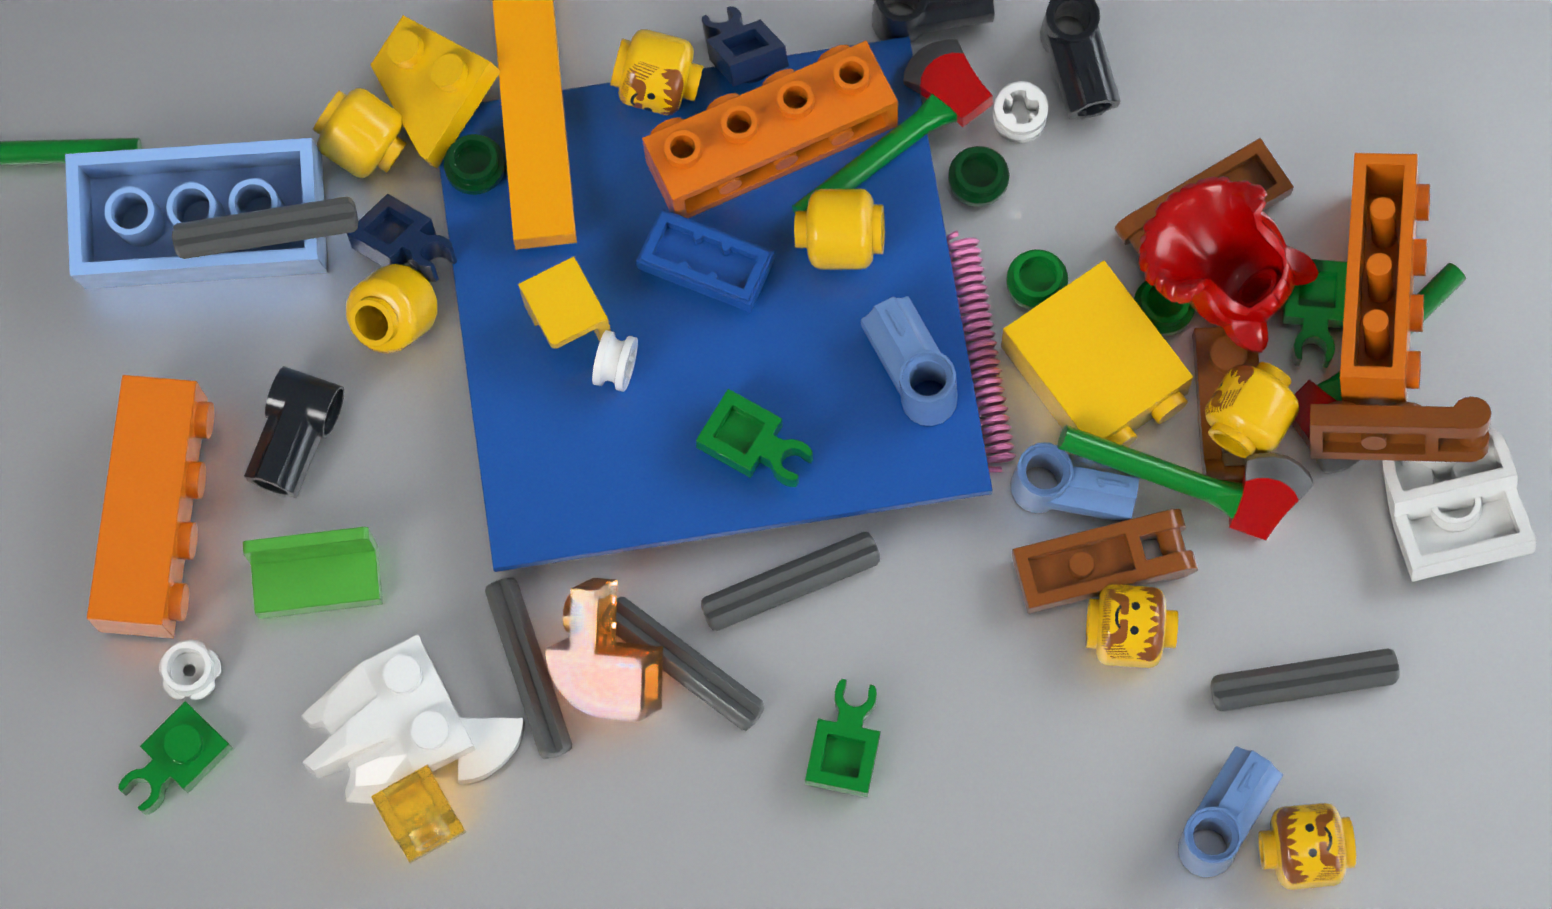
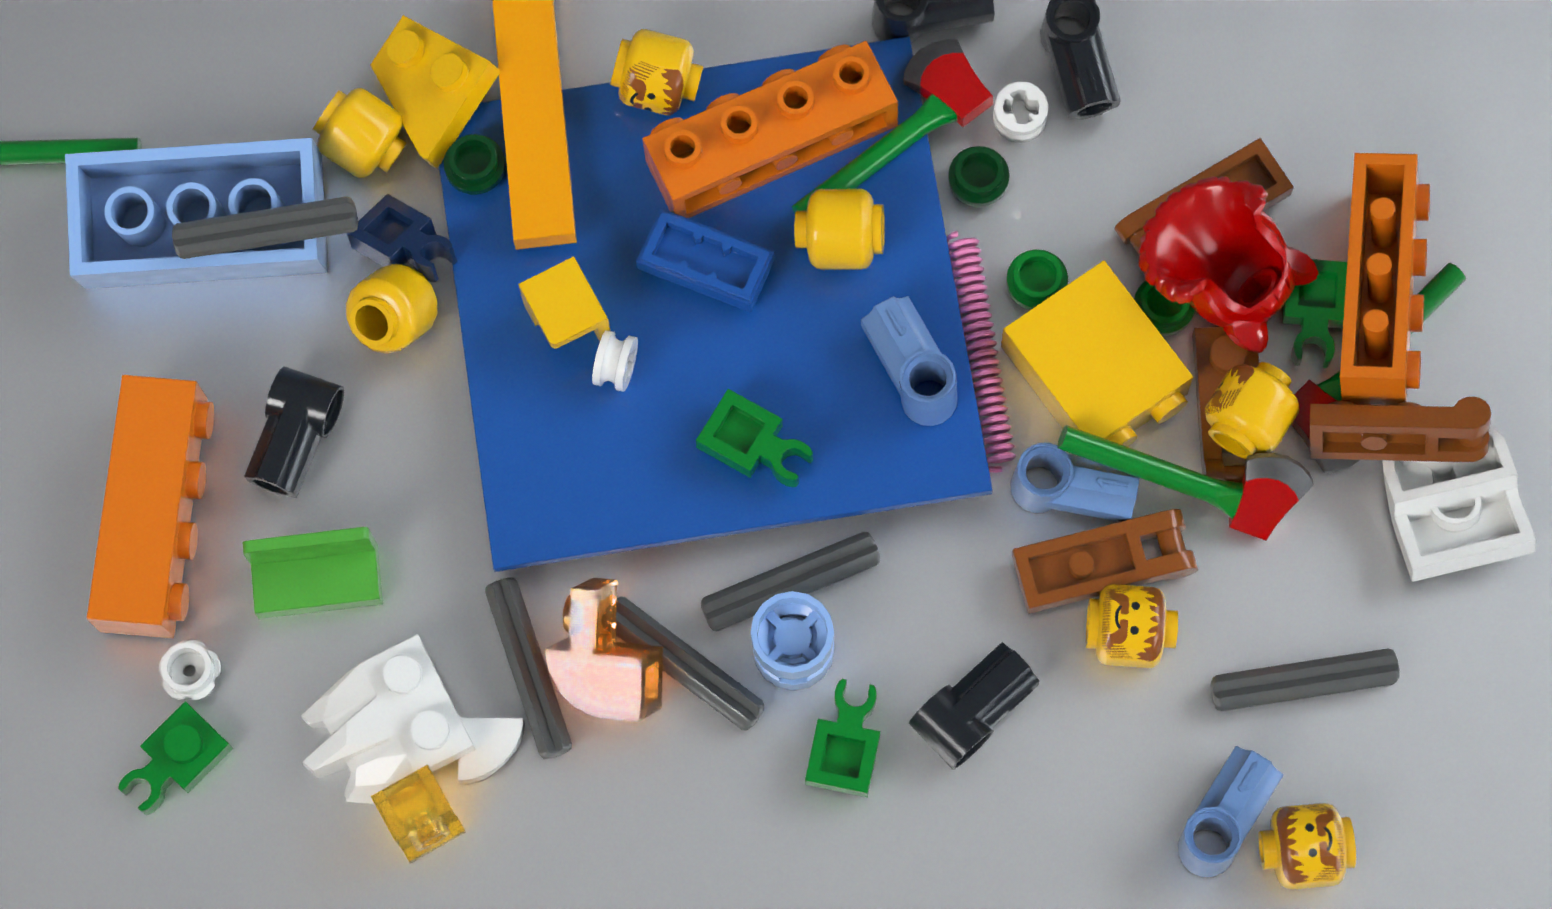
dark blue plate [701,6,789,87] -> none
none -> light blue wheel [750,591,835,691]
none -> black piece [909,642,1040,770]

